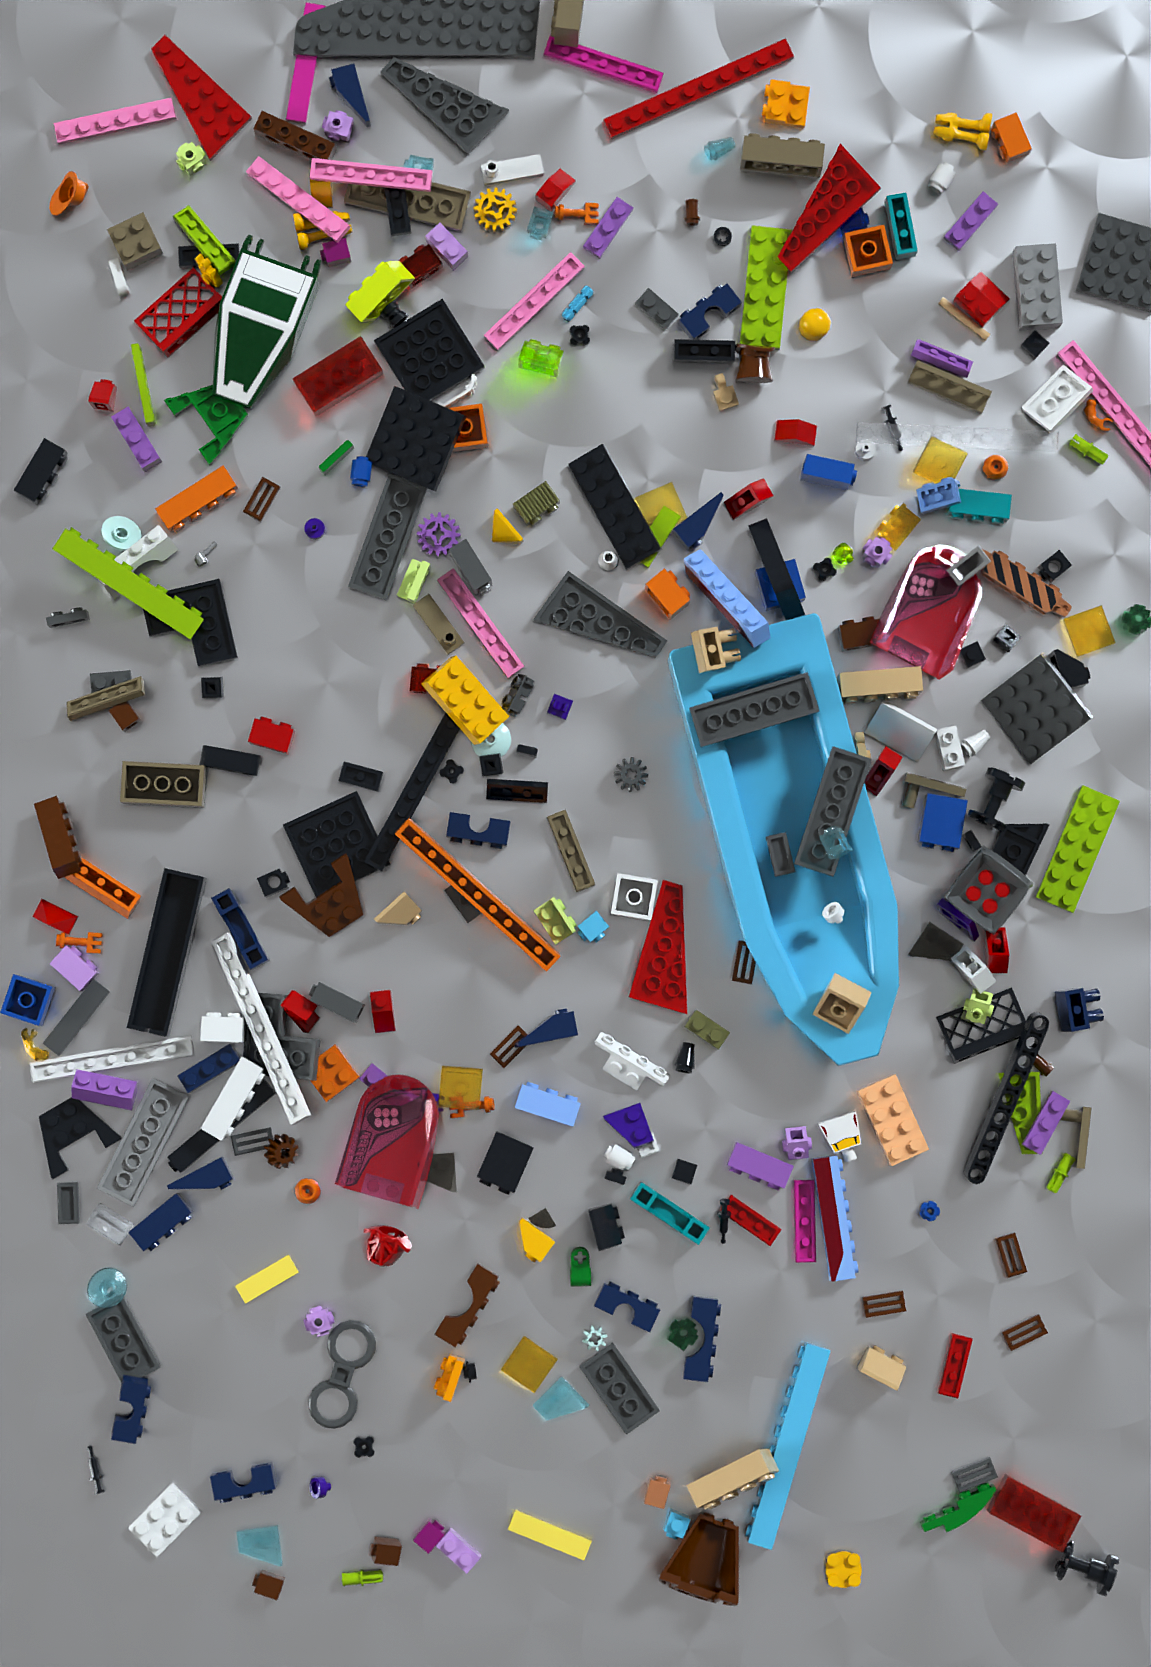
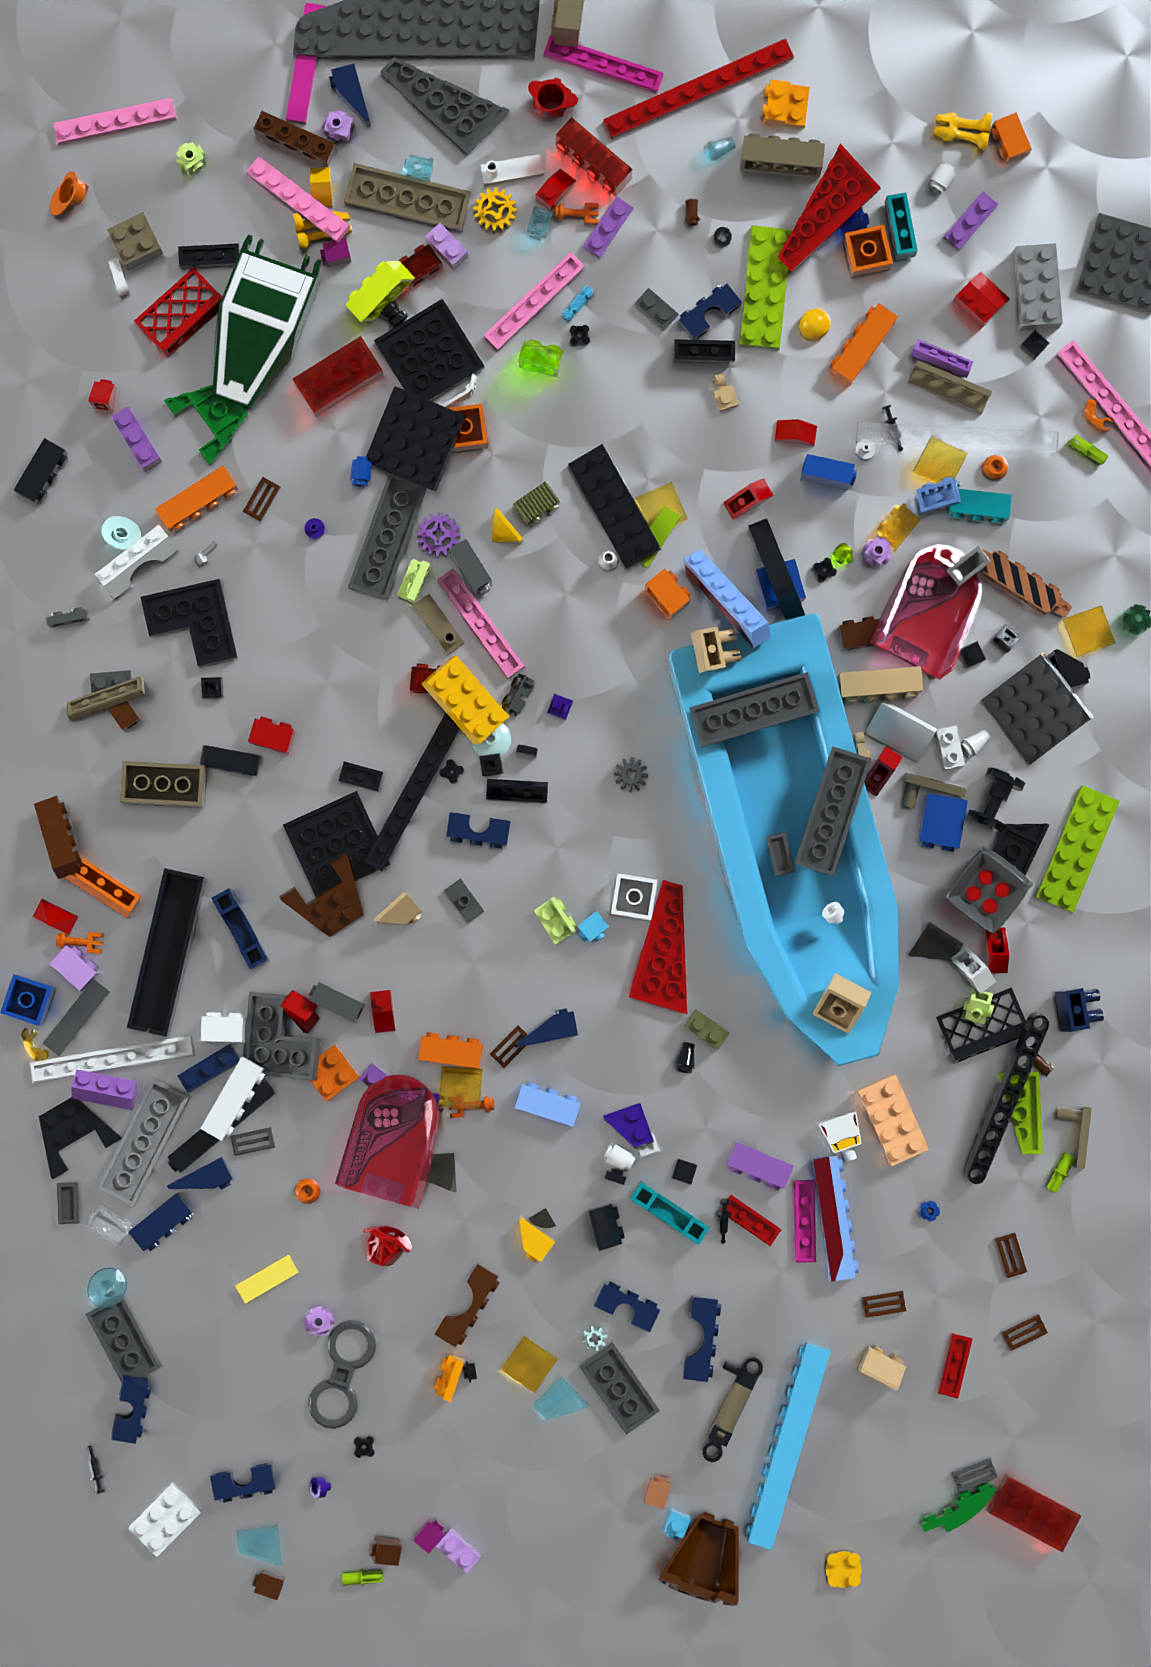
lime brick [52,527,204,640] -> none
lime tile [131,343,156,427] -> none
red wing [151,35,252,161] -> none
lime tile [173,205,236,275] -> none
yellow plate [195,253,223,288] -> none
white plate [212,933,311,1125] -> none
black brick [257,869,290,898] -> none
reddish brown gear [264,1134,299,1169] -> none
bright pink plate [310,158,433,192] -> none
green tile [319,440,354,475] -> none
black plate [384,187,412,236] -> none
orange brick [395,818,561,971] -> none
black brick [477,1131,534,1195] -> none
light yellow tile [508,1509,592,1560] -> none
dark grey wing [533,571,667,658] -> none
dark tan tile [547,809,596,892] -> none
green piece [570,1246,591,1287] -> none
white bracket [594,1032,670,1090] -> none
clear green brick [667,1318,699,1351] -> none
dark blue slope [673,492,724,551] -> none
tan brick [687,1449,779,1510] -> none
reddish brown tile [732,941,756,984] -> none
reddish brown hat [735,344,775,383] -> none
lavender brick [782,1126,812,1160] -> none
clear light blue brick [819,826,853,860] -> none
dark purple wing [937,898,979,942] -> none
tan bar [938,297,991,341] -> none
black tile [963,830,982,852] -> none
white plate [1021,365,1093,434] -> none
medium lavender plate [1022,1091,1070,1155] -> none
black brick [1038,549,1072,583] -> none
black piece [1054,1540,1119,1596] -> none
none -> orange brick [418,1032,483,1069]
none -> red piece [528,77,578,118]
none -> clear red brick [555,117,633,197]
none -> piece [701,1356,763,1462]
none -> orange brick [831,303,898,385]

